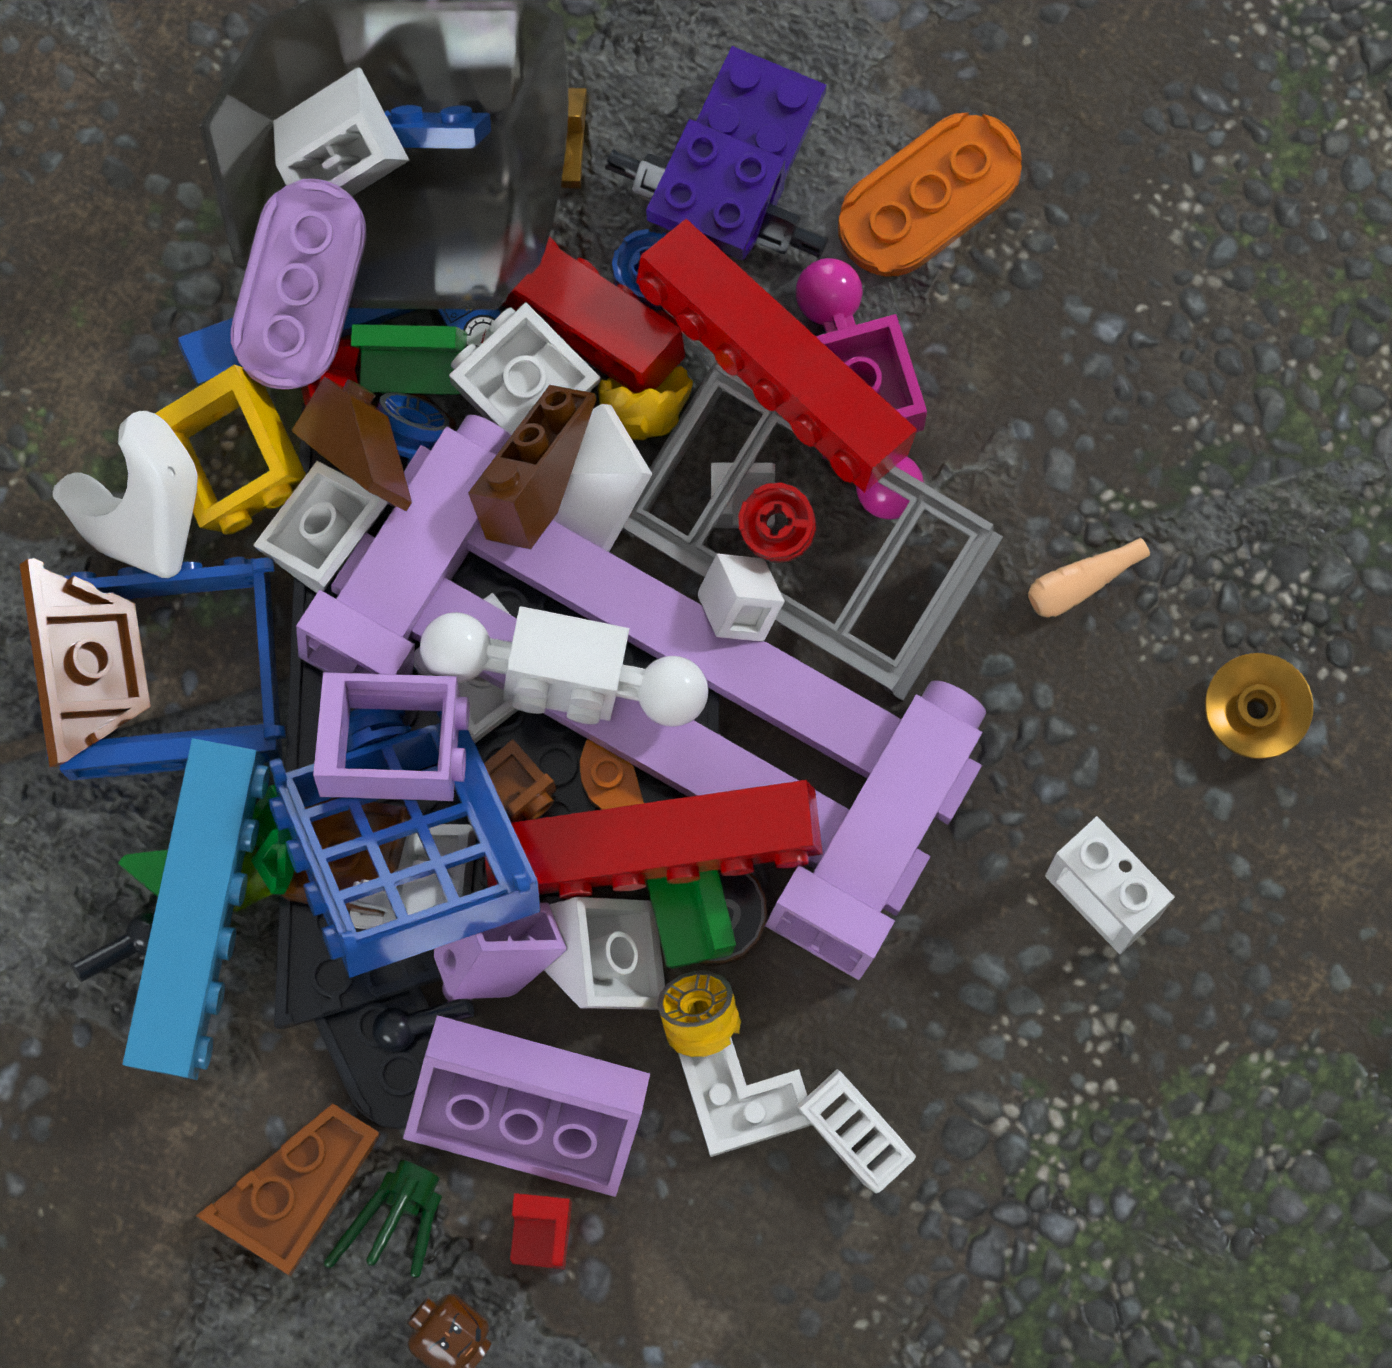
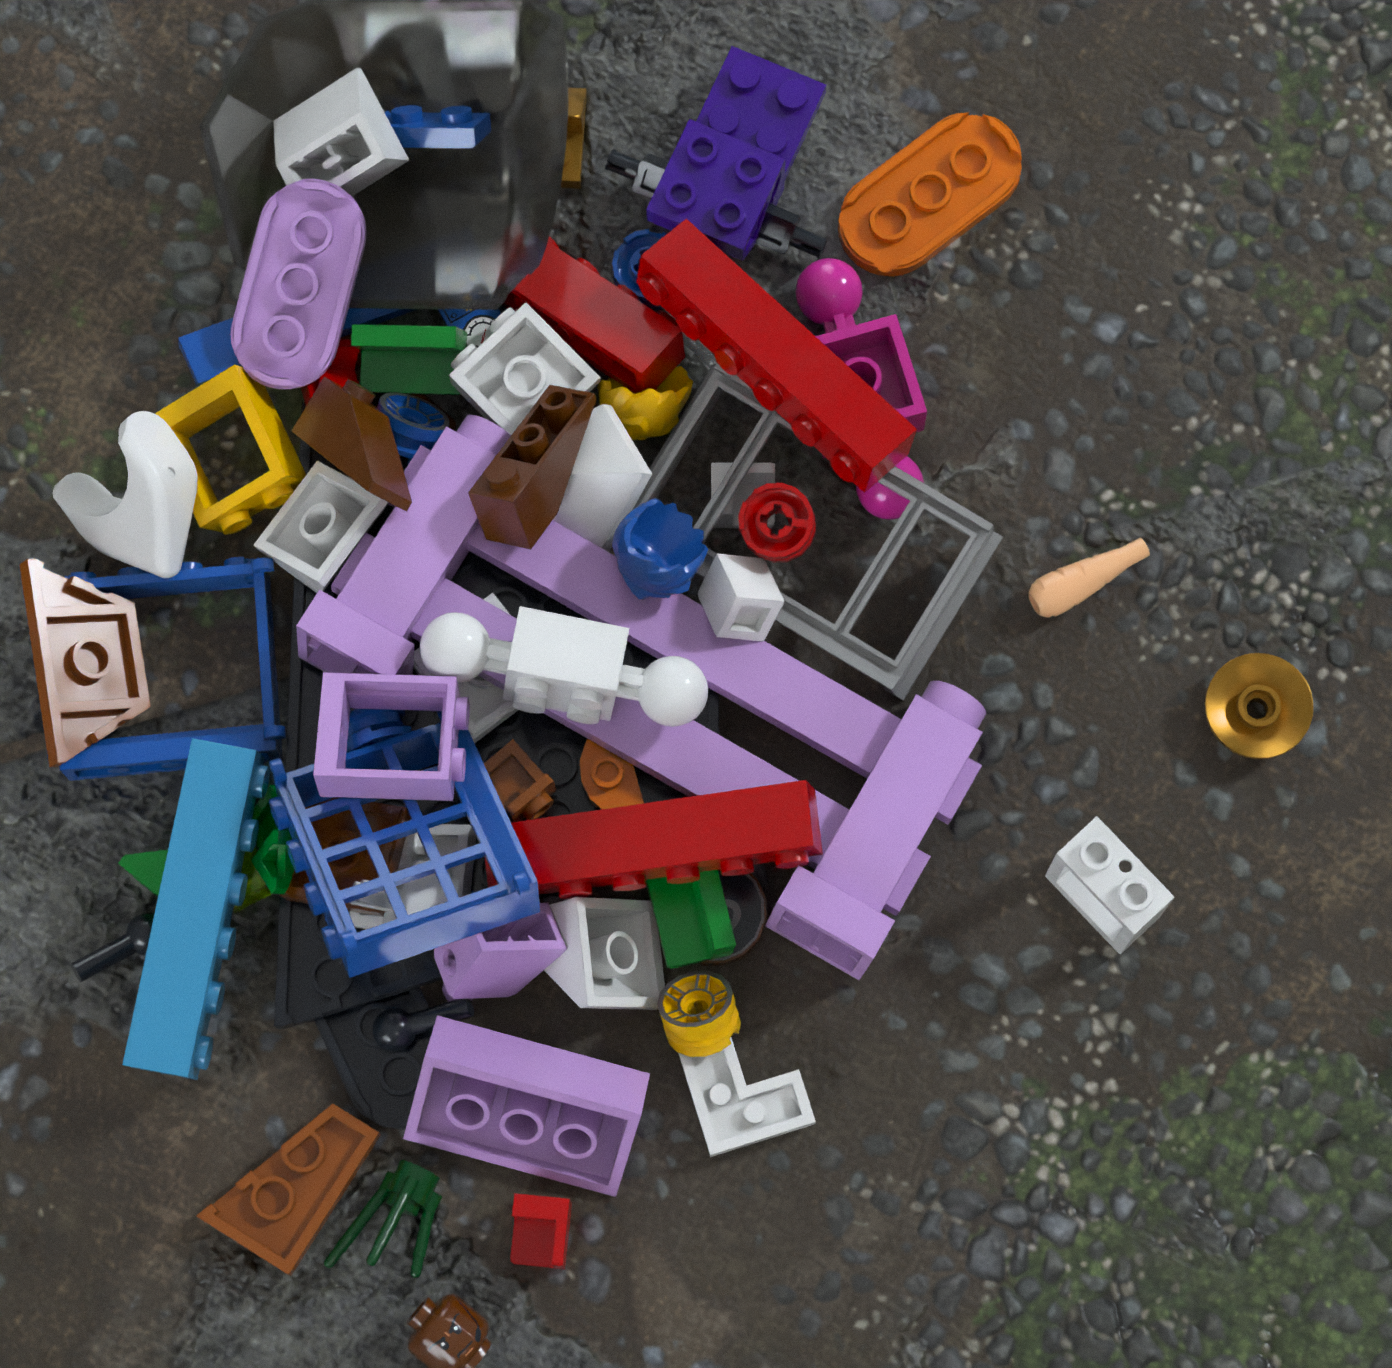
white slope [796,1069,916,1193] -> none
none -> blue hair [612,498,708,600]

